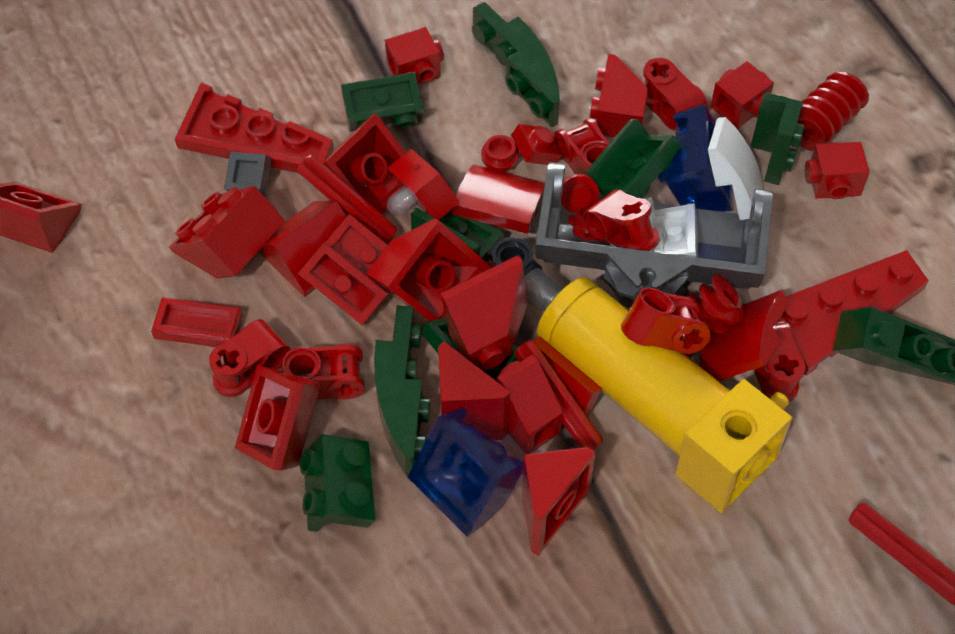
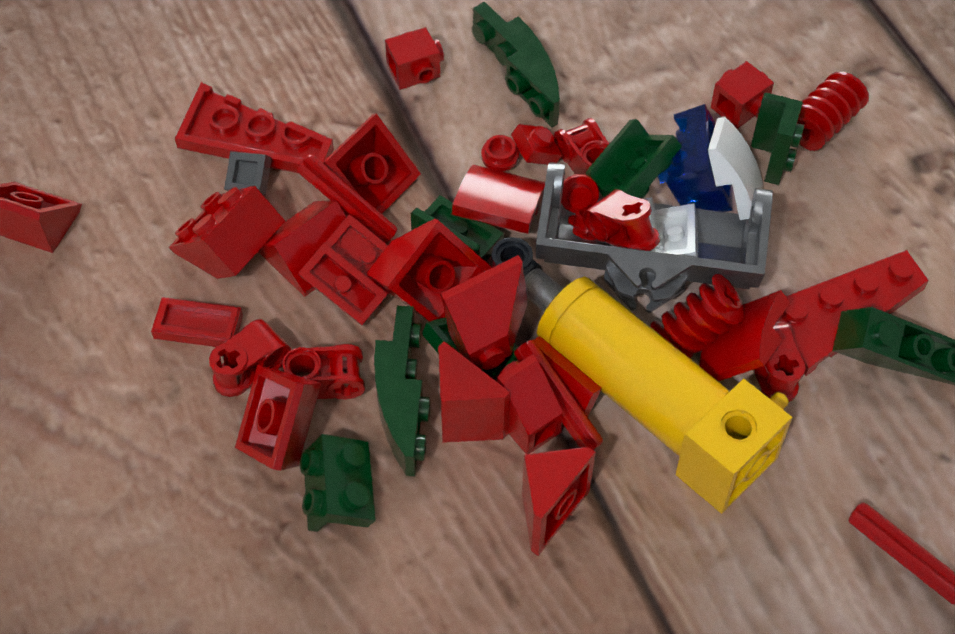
dark green bracket [341,72,425,132] -> none
red piece [387,149,460,220] -> none
clear blue brick [407,408,524,537] -> none
red slope [590,54,648,137] -> none
red piece [621,287,711,354] -> none
red piece [643,58,707,130] -> none
red brick [805,142,870,199] -> none

